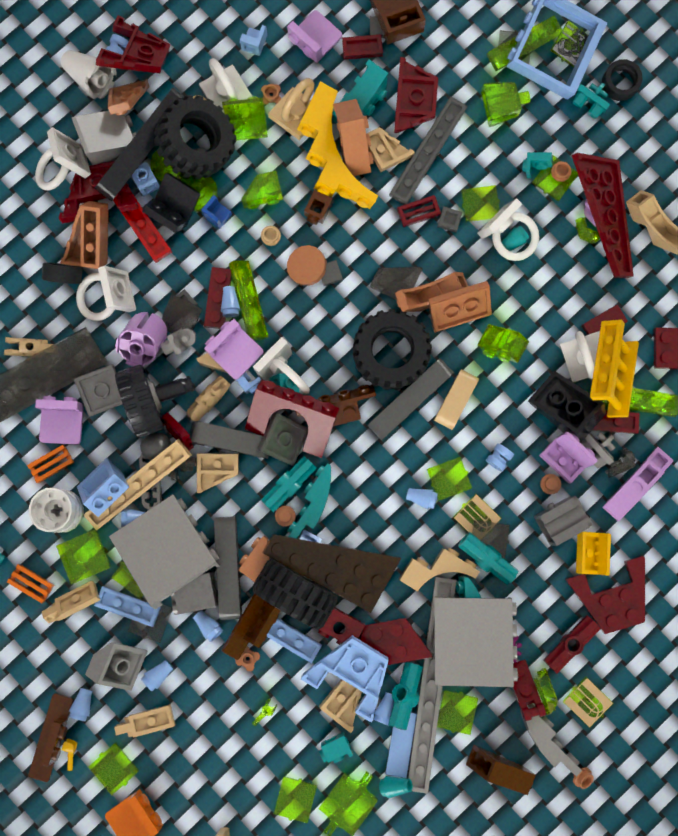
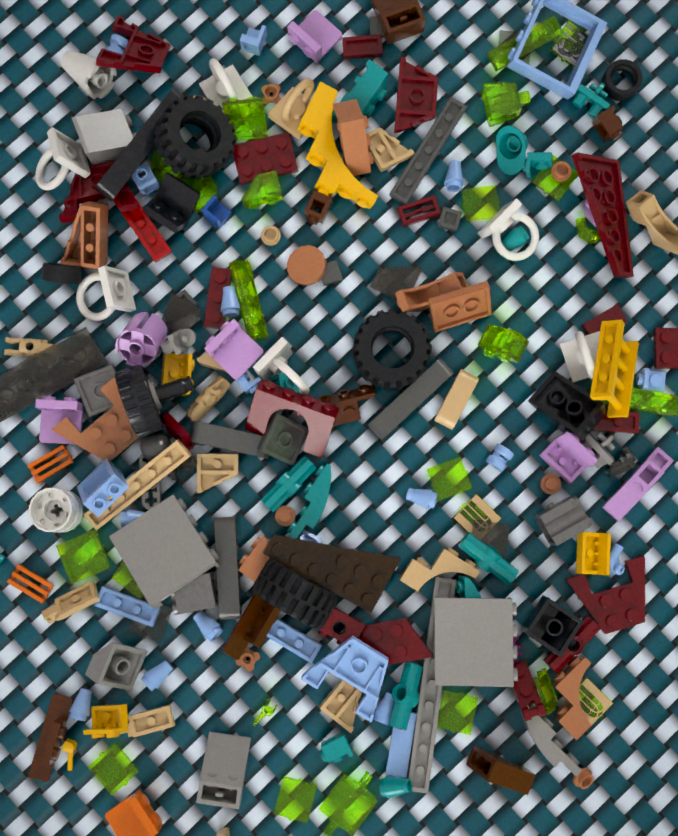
nougat wing [108,79,149,115] -> none
none -> nougat wing [52,377,139,461]
none -> yellow bracket [83,704,128,738]
none -> yellow bracket [161,353,195,396]
none -> light grey slope [196,731,251,809]
none -> dark red plate [233,132,298,185]
none -> light blue cone [444,160,464,192]
none -> teal piece [496,125,528,175]
none -> black slope [520,595,584,657]
none -> nougat arch [552,655,592,740]
none -> reddish brown brick [592,105,623,142]
none -> light blue arm [610,543,625,575]
none -> light blue bracket [636,368,666,393]

